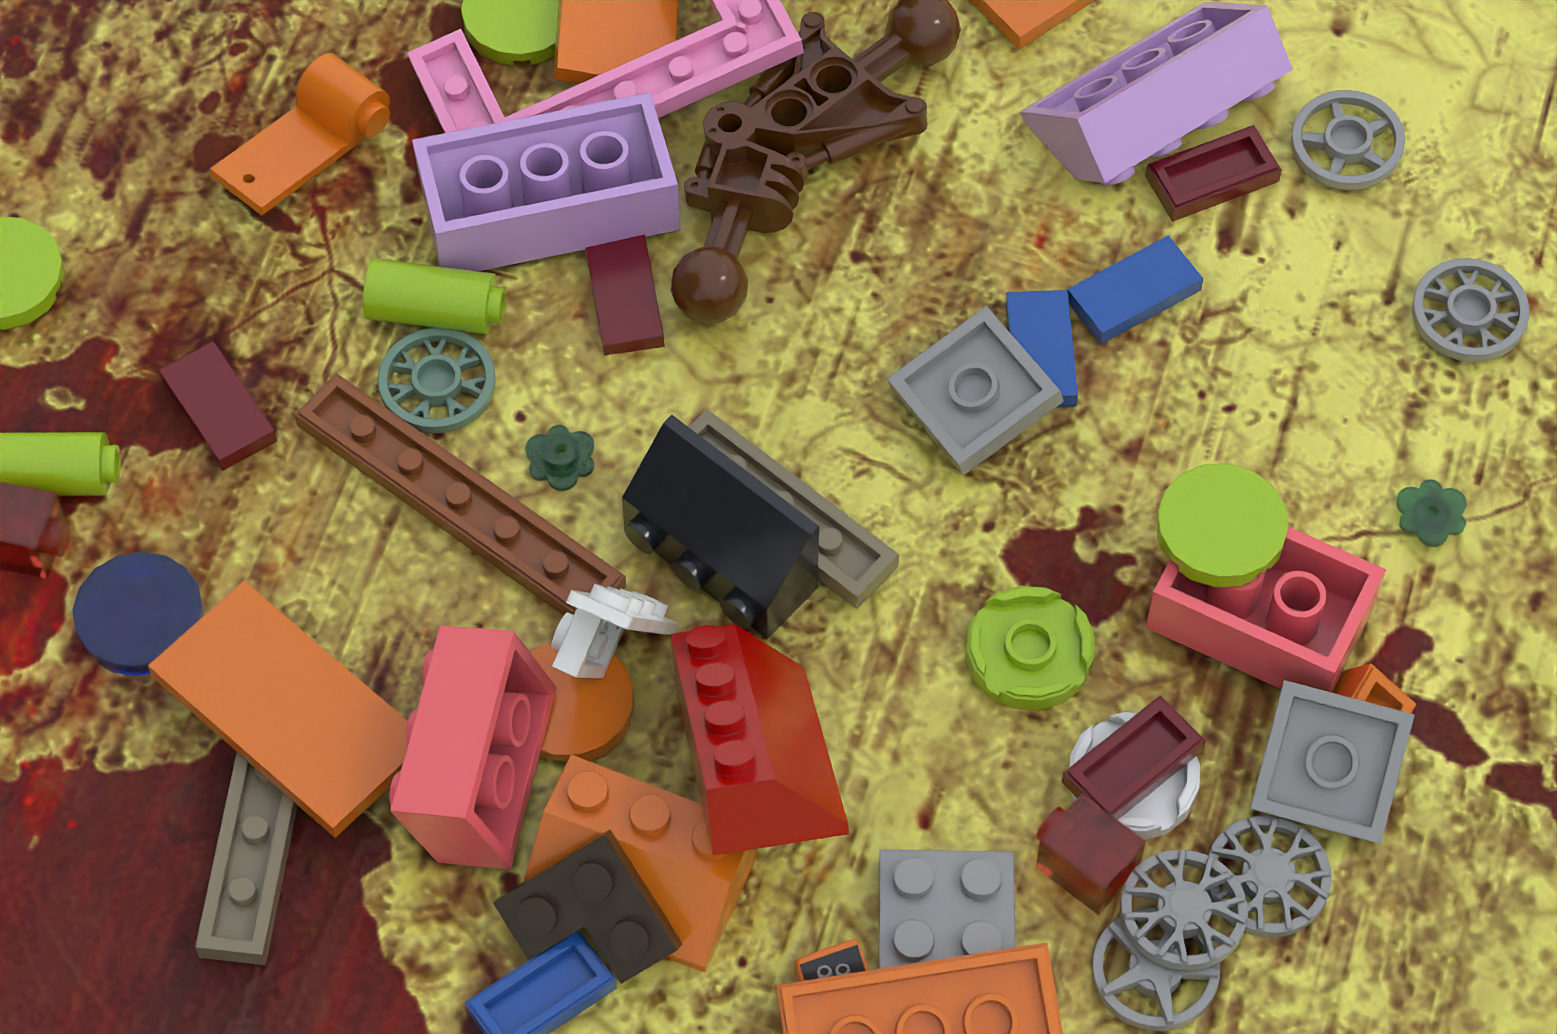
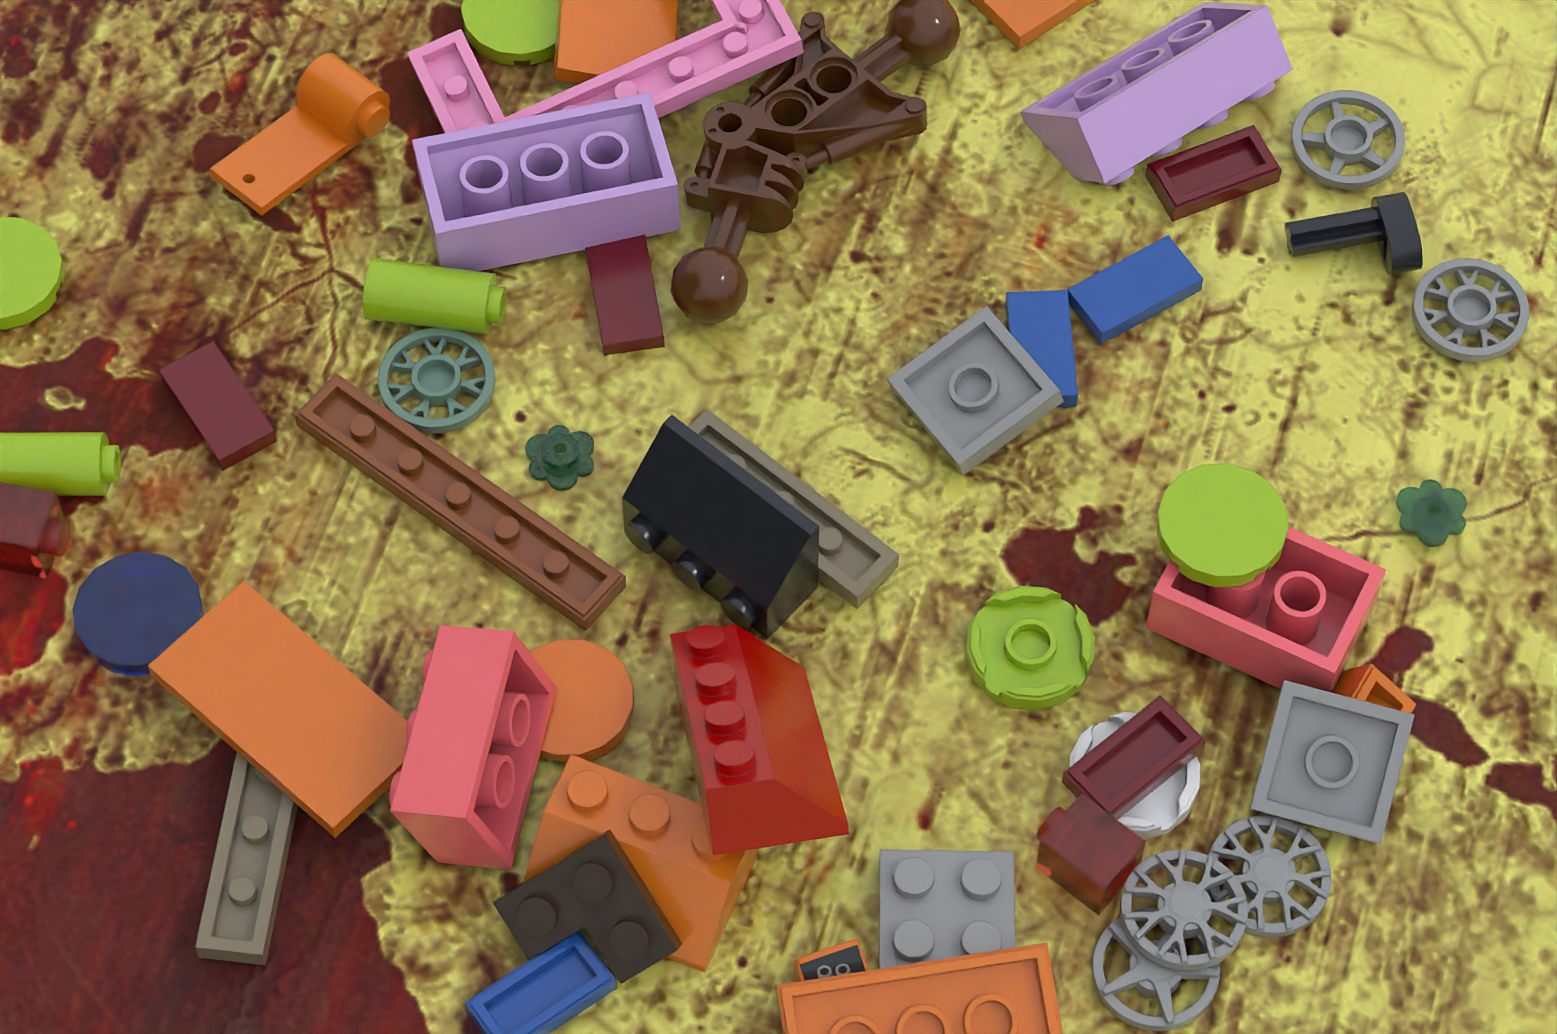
white bracket [551,584,679,679] -> none
none -> black piece [1284,192,1423,275]

